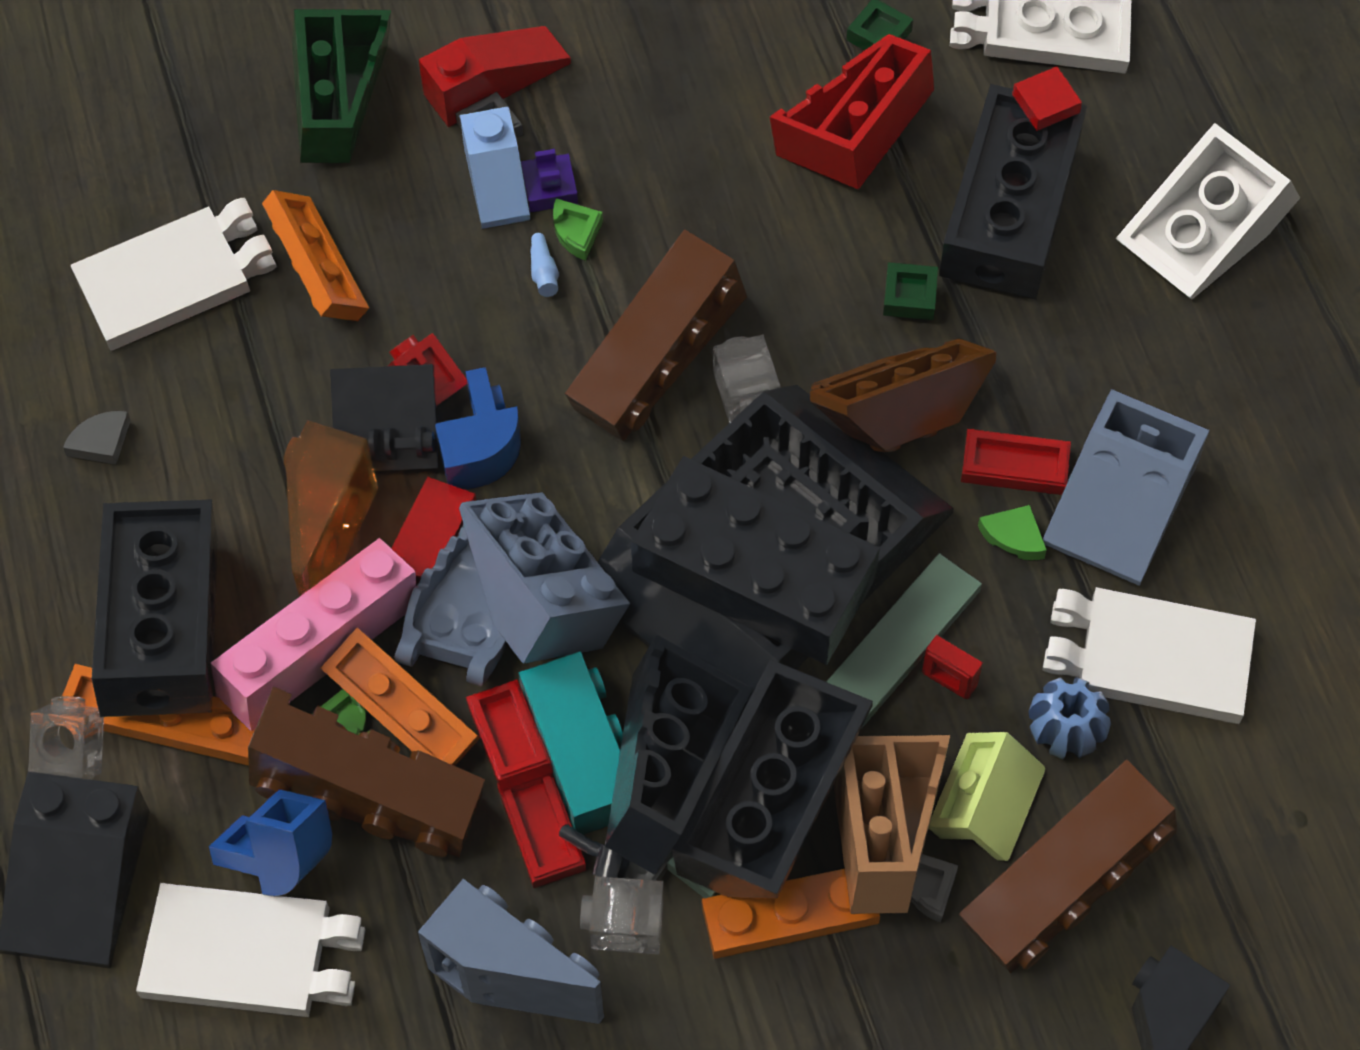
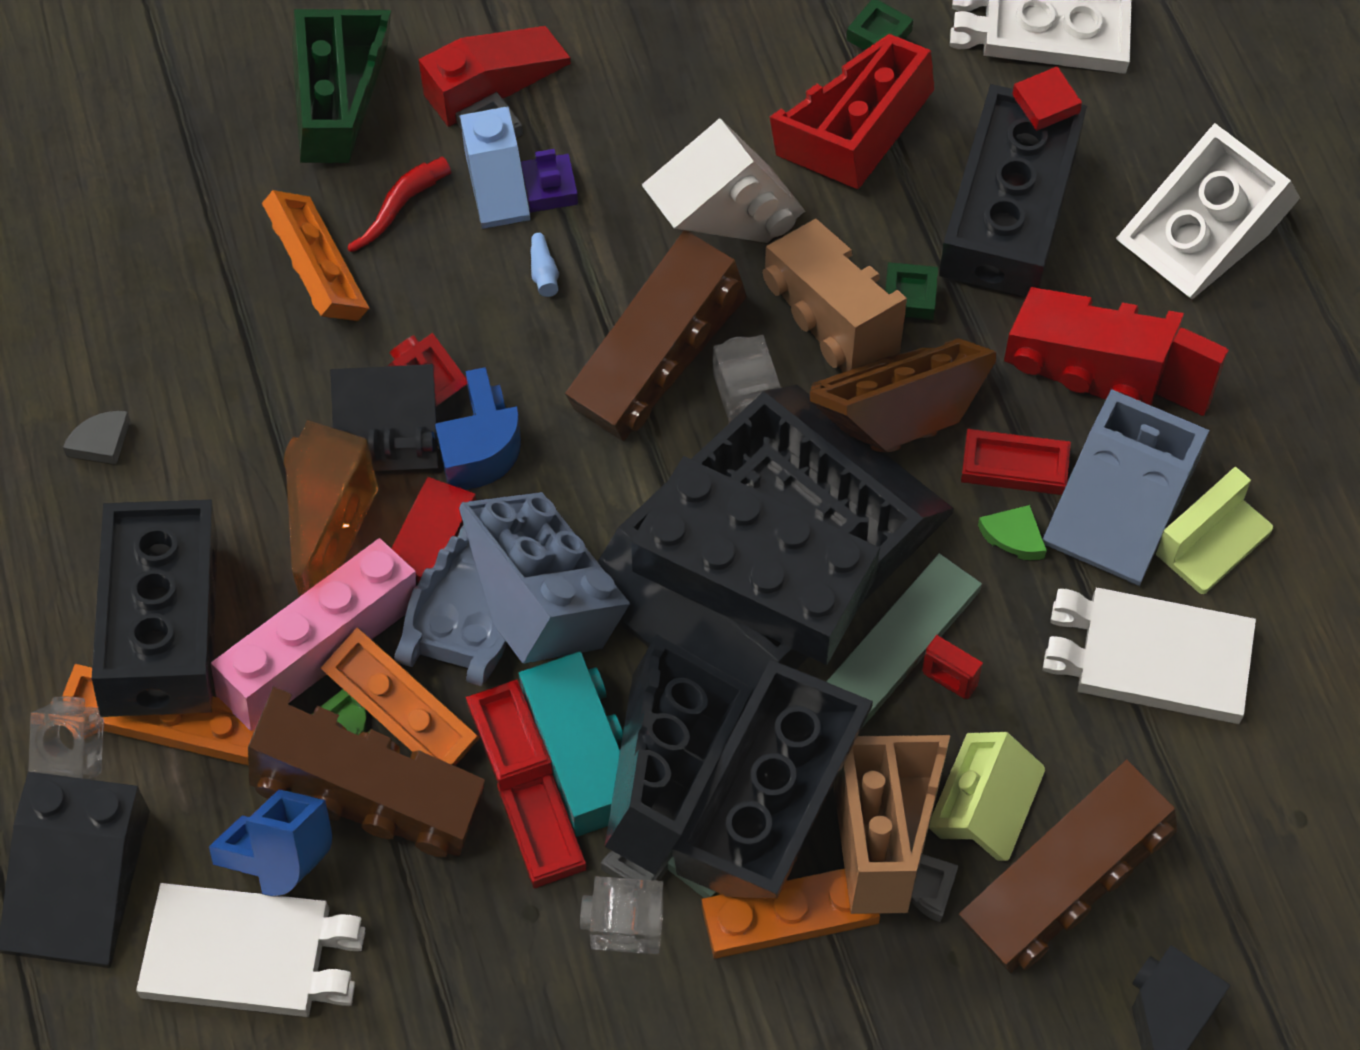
white tile [71,198,277,351] -> none
sand blue slope [418,879,604,1024] -> none
bright green tile [553,198,603,261] -> none
black hand [559,824,630,883] -> none
medium blue piece [1028,677,1111,759] -> none
none -> red animal [347,156,451,252]
none -> white wedge [642,118,805,243]
none -> medium nougat wedge [763,219,907,372]
none -> red wedge [1004,287,1184,406]
none -> yellowish green panel [1156,466,1273,594]
none -> red tile [1157,328,1229,416]

